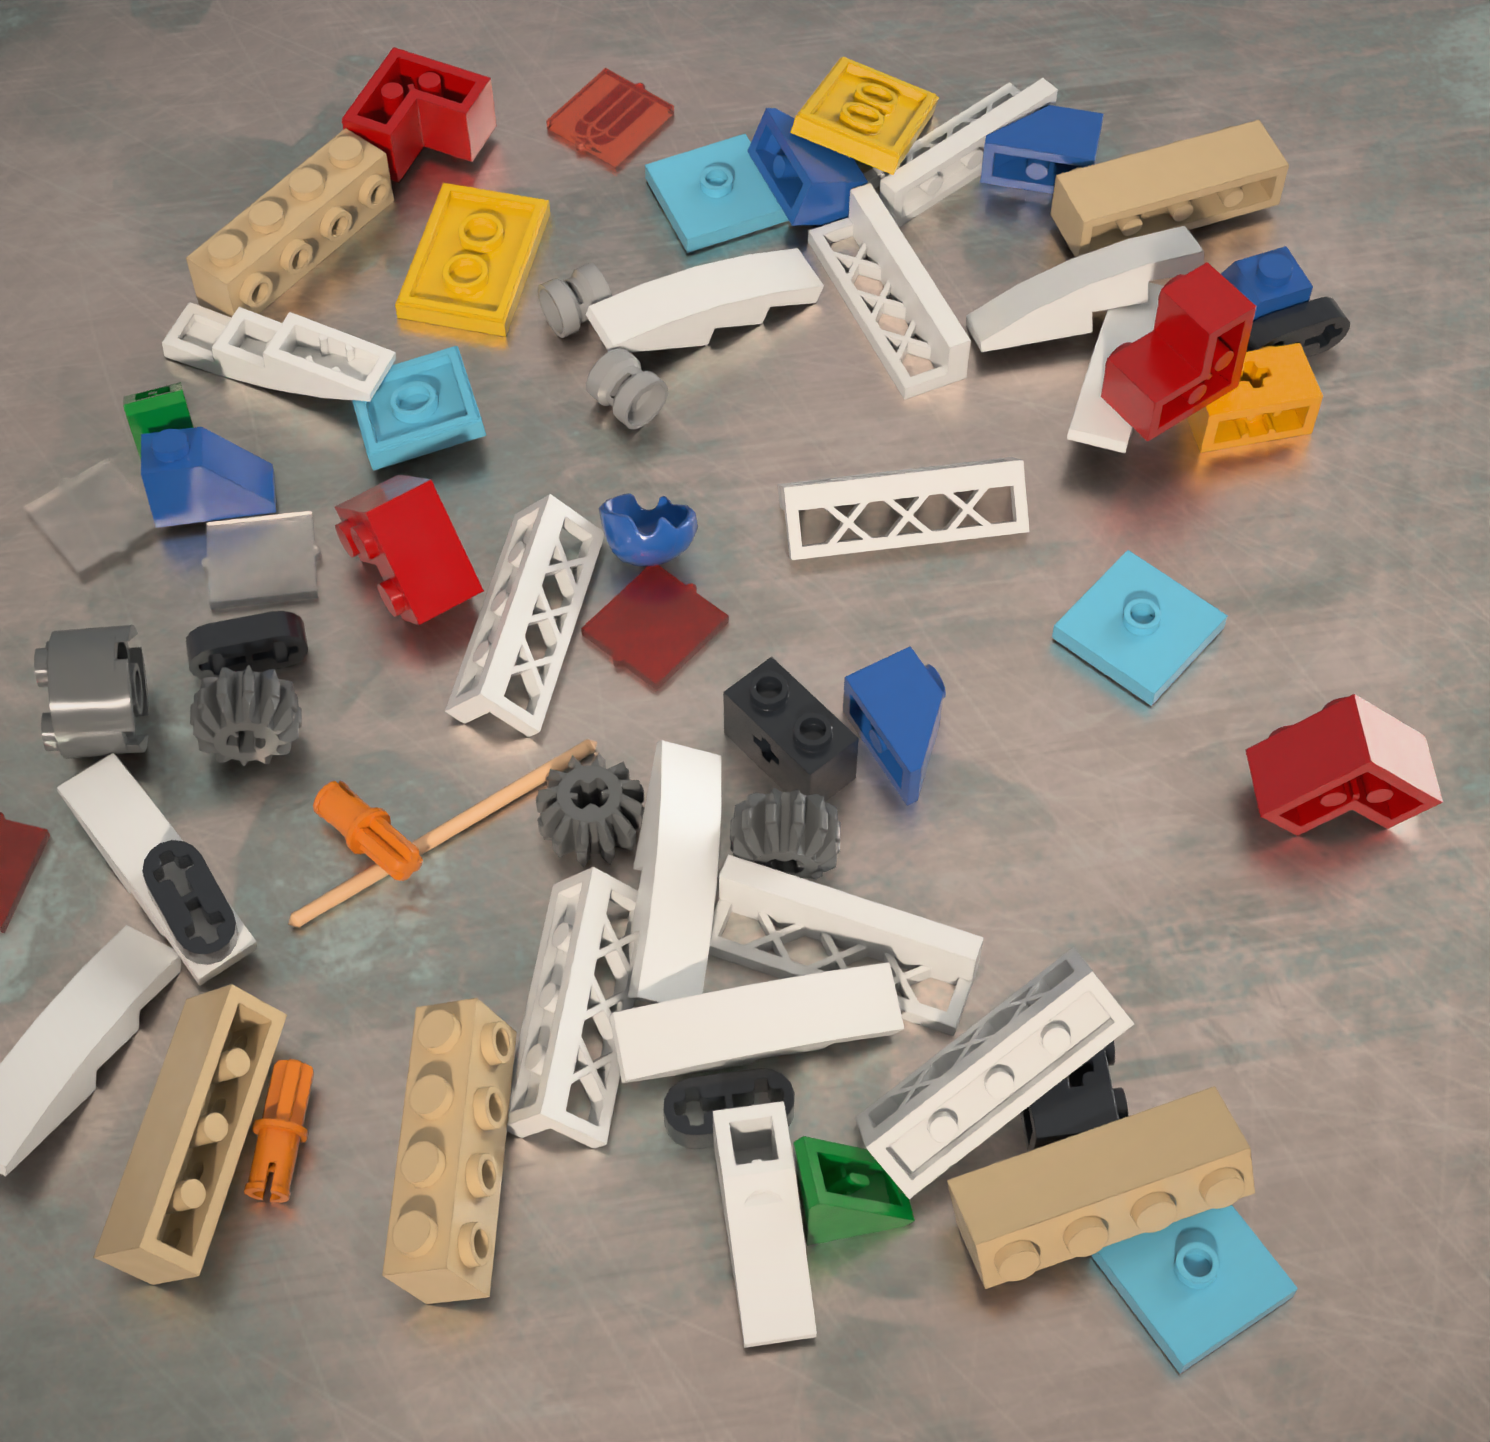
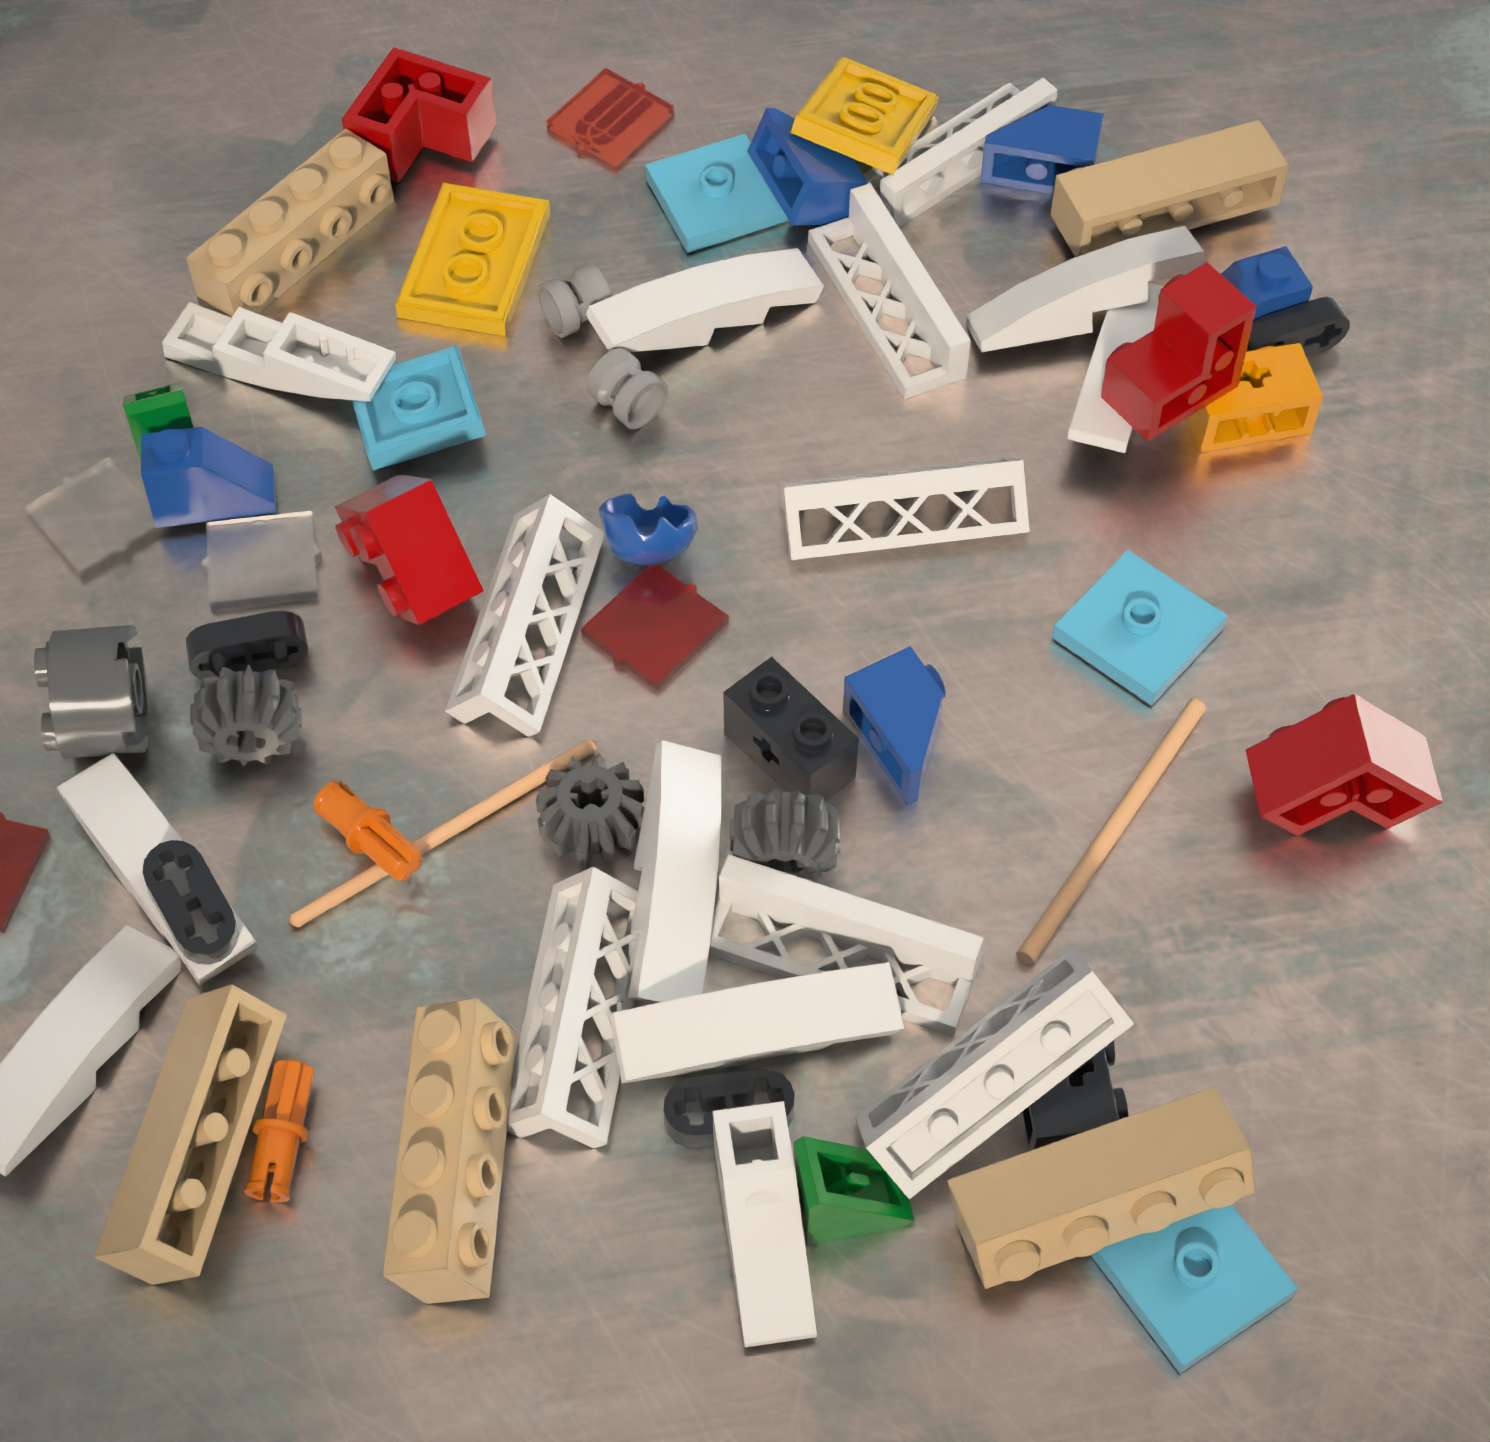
none -> light nougat axle [1016,698,1206,965]

